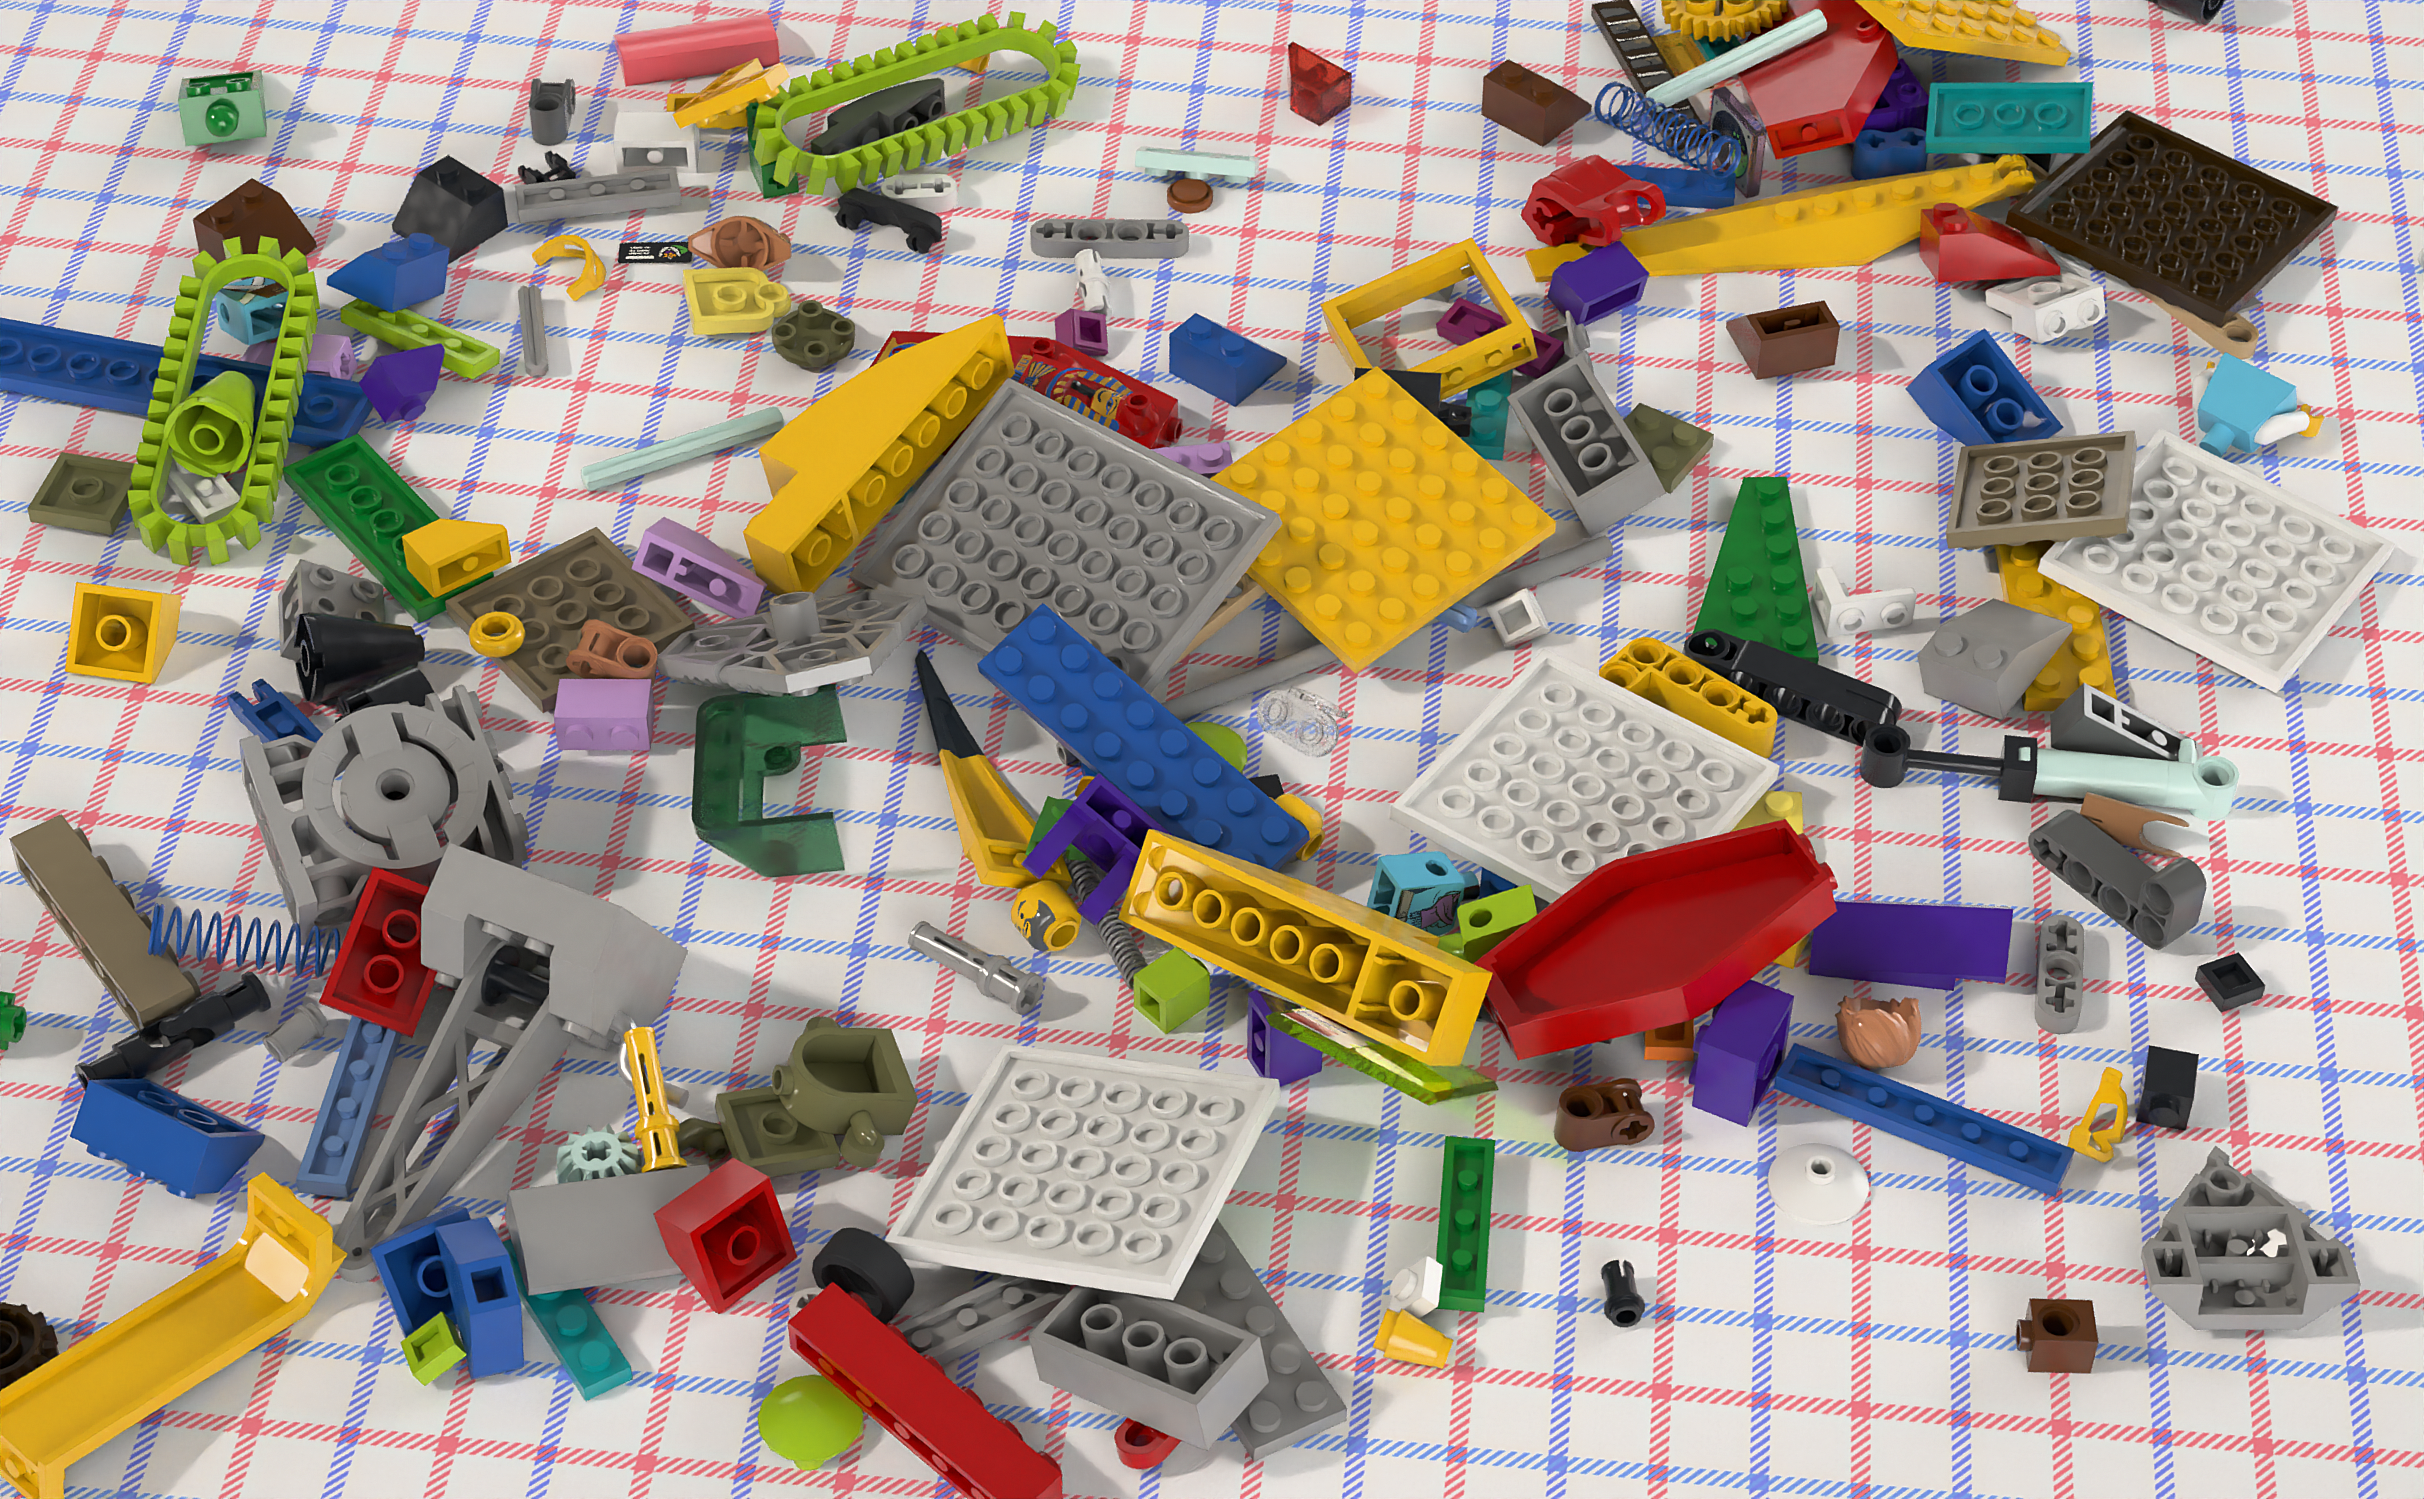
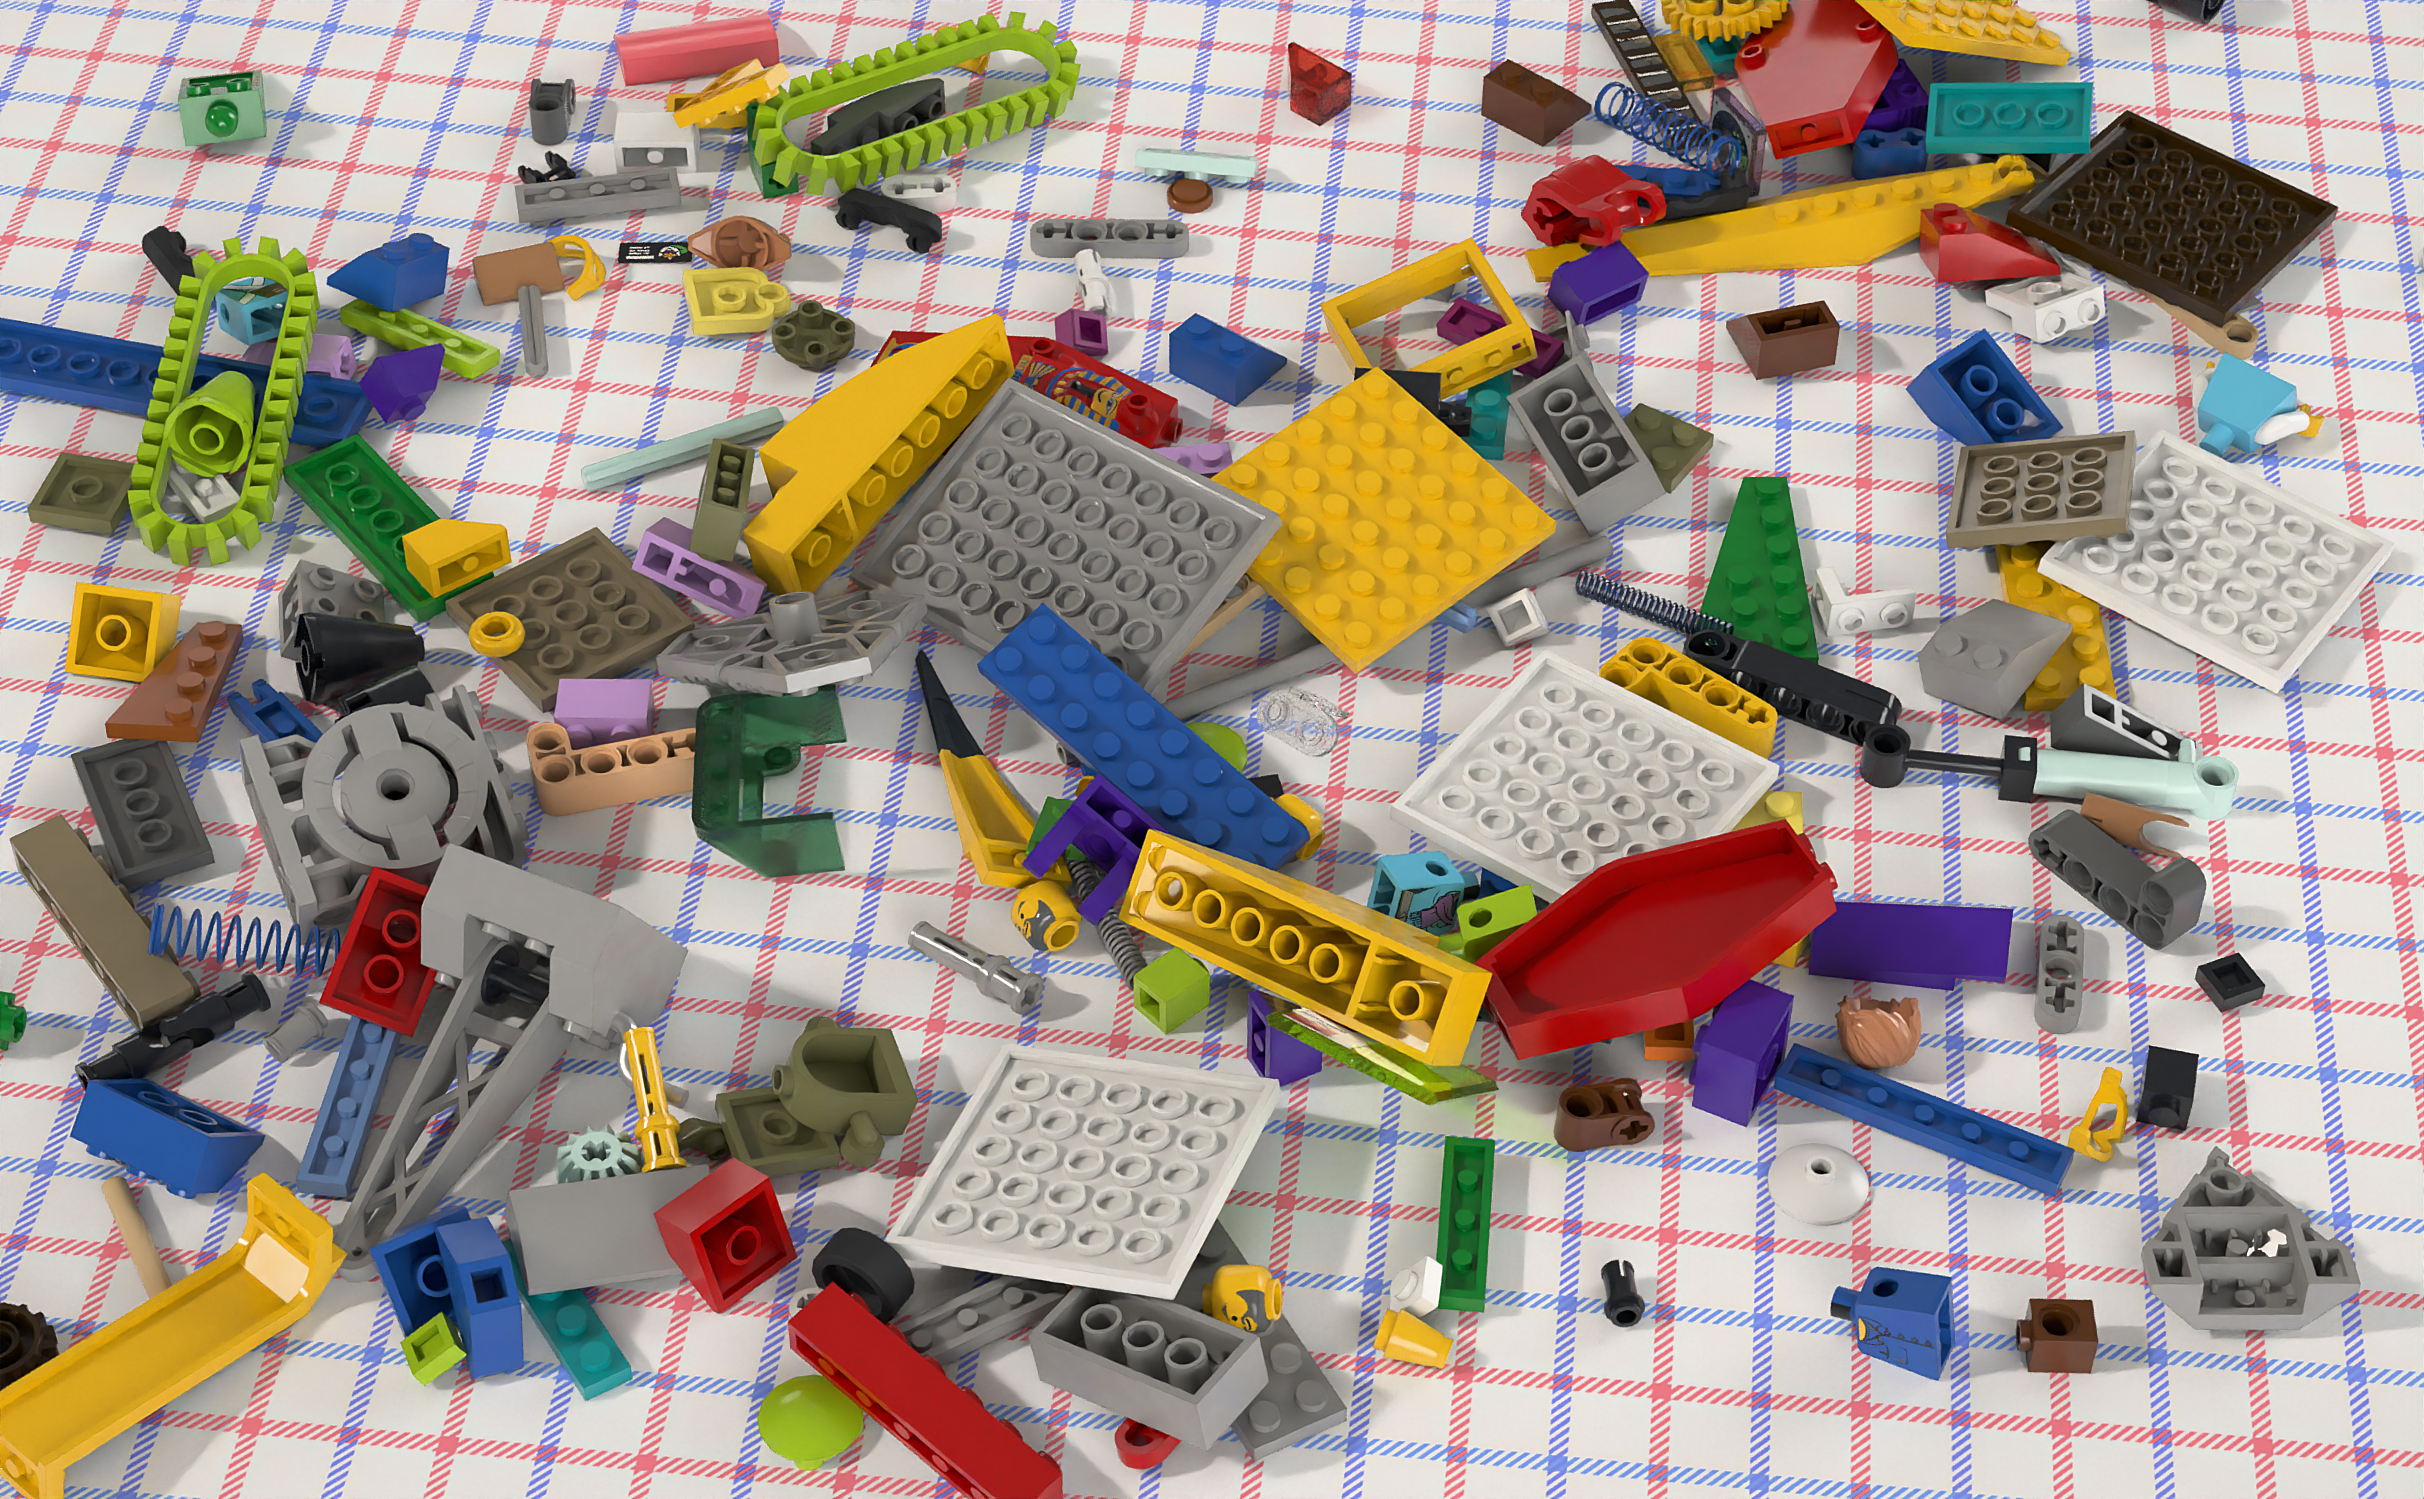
reddish brown slope [193,178,317,280] -> none
black slope [392,155,508,265] -> none
nougat piece [565,620,658,687] -> none
light aqua axle [1646,9,1827,112] -> none
none -> dark grey plate [71,739,215,890]
none -> tan piece [102,1176,172,1299]
none -> dark orange wing [105,621,243,743]
none -> black piece [142,226,216,300]
none -> medium nougat slope [472,242,565,306]
none -> light nougat beam [526,722,717,817]
none -> olive brick [689,438,756,562]
none -> yellow head [1202,1265,1282,1333]
none -> dark blue piece [1576,570,1734,644]
none -> black piece [1637,168,1752,222]
none -> blue torso [1830,1267,1955,1381]

